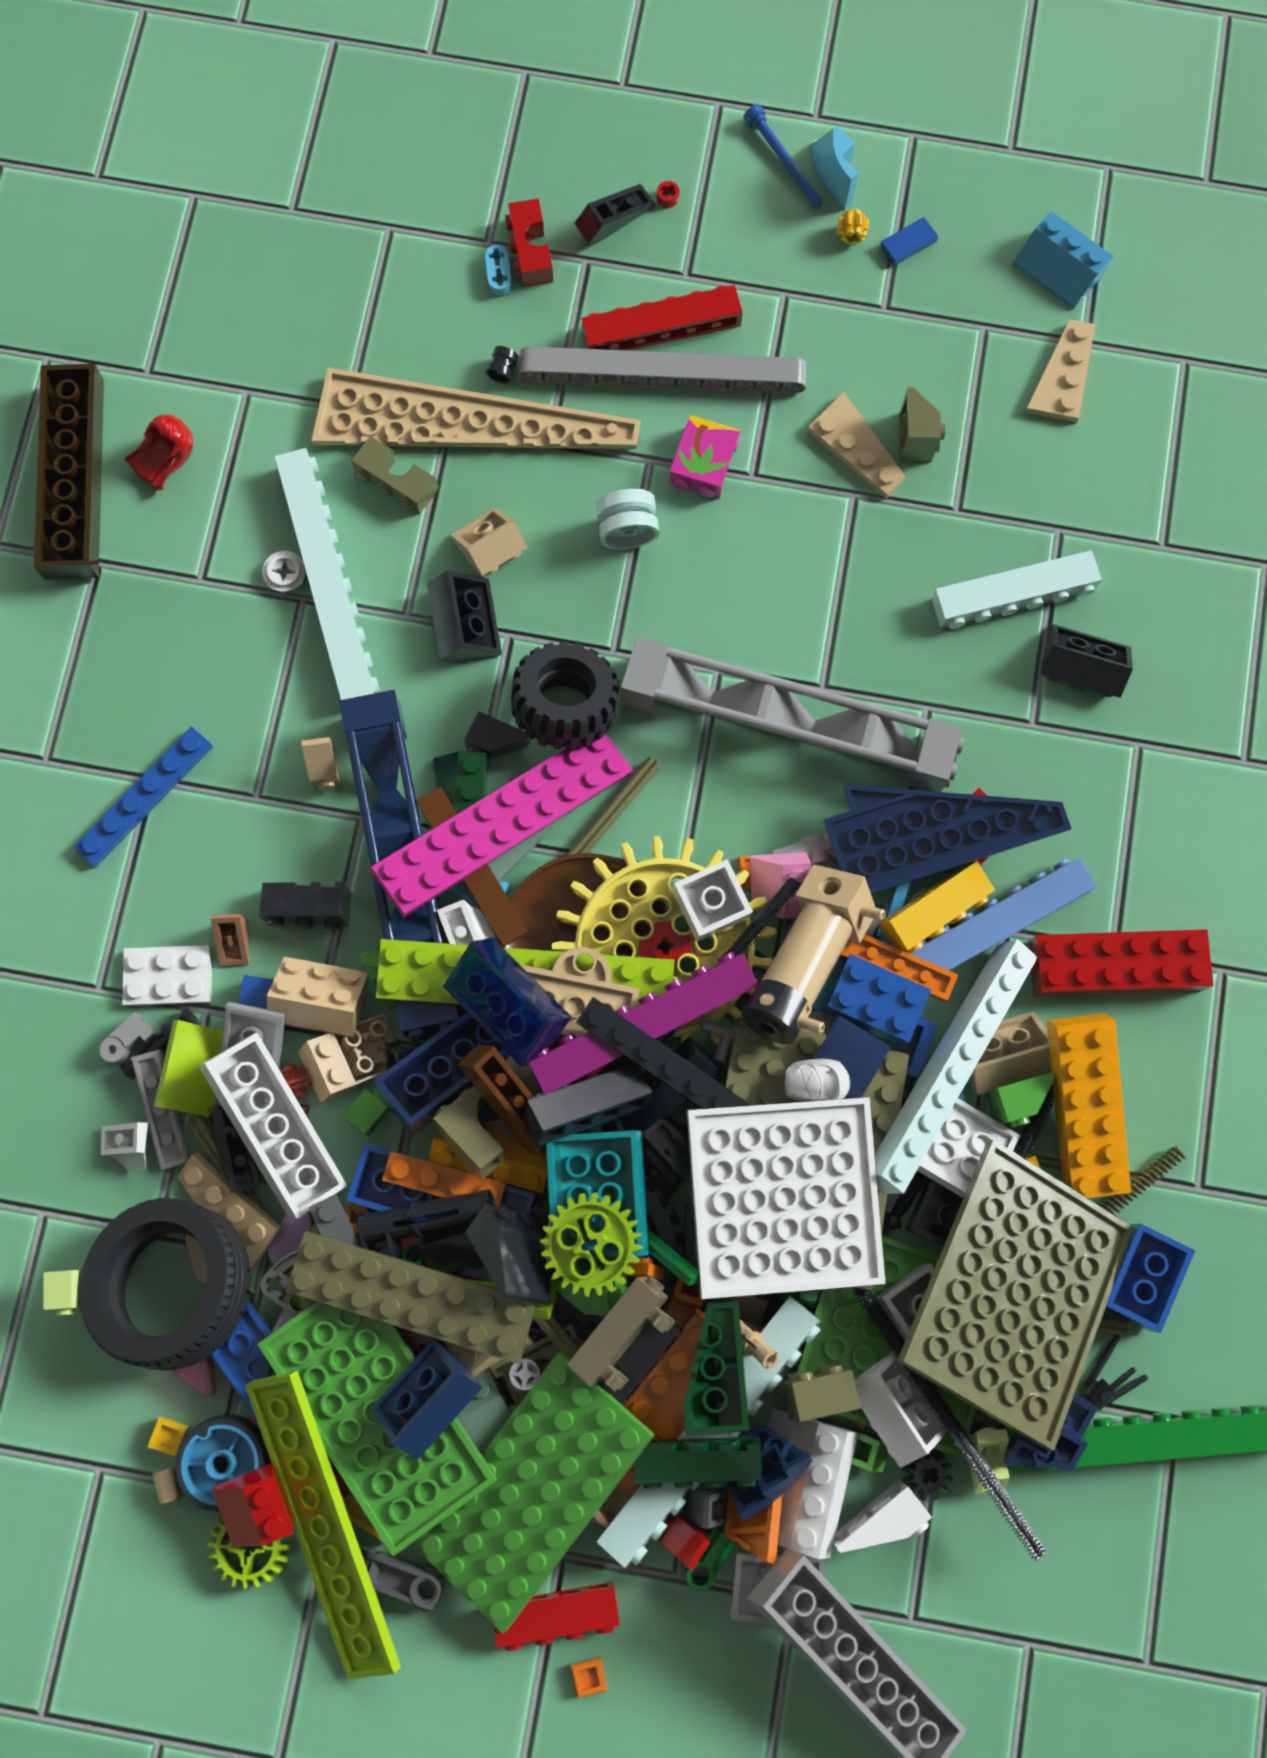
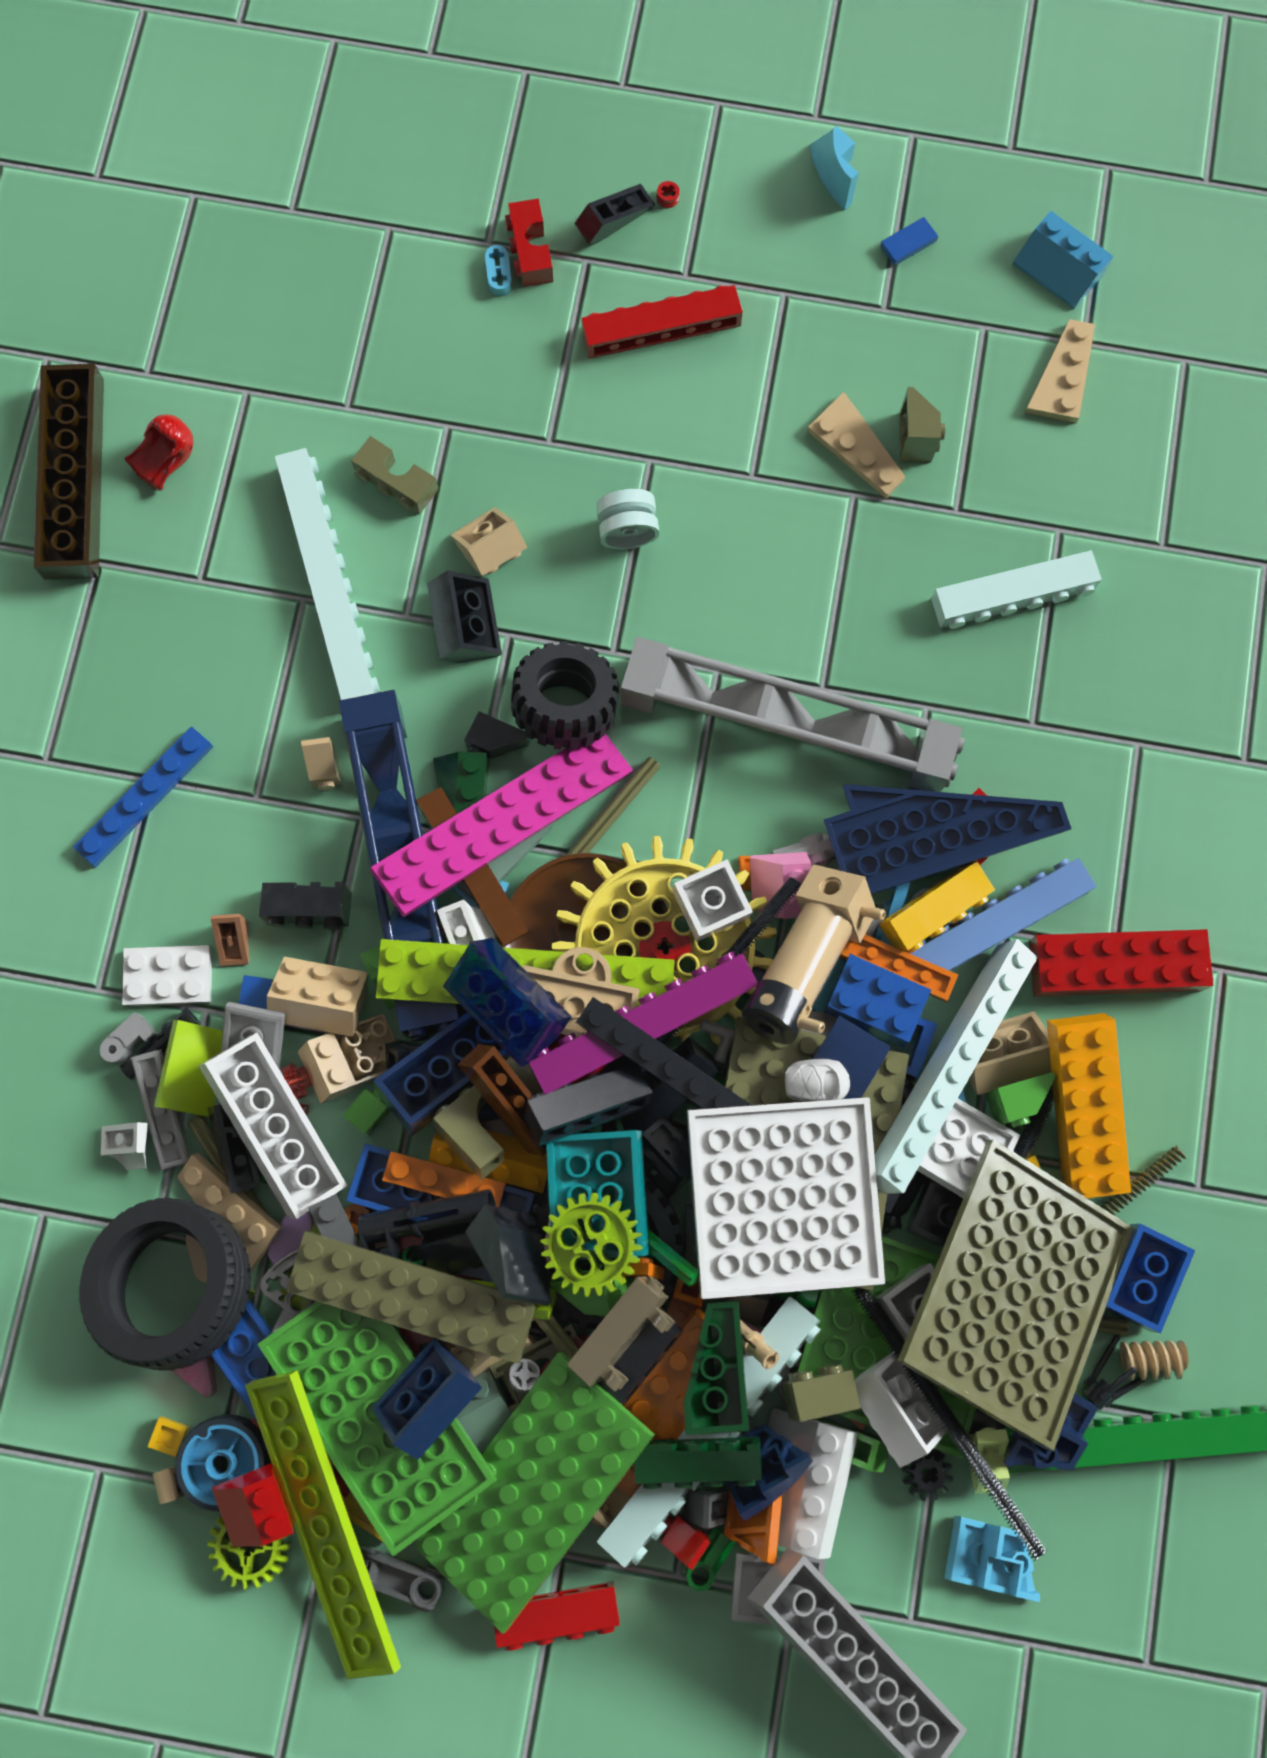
yellowish green brick [43,1270,82,1315] -> none
white gear [262,551,307,594] -> none
tan wing [311,368,641,449] -> none
black wheel [486,346,519,384] -> none
light grey beam [518,347,806,394] -> none
orange tile [570,1656,608,1698] -> none
dark pink panel [669,415,741,498] -> none
blue piece [743,104,823,208] -> none
white slope [833,1479,932,1553] -> none
yellow gear [837,209,869,245] -> none
black slope [1041,624,1133,698] -> none
none -> medium azure slope [944,1516,1040,1602]
none -> tan piece [1119,1340,1188,1380]

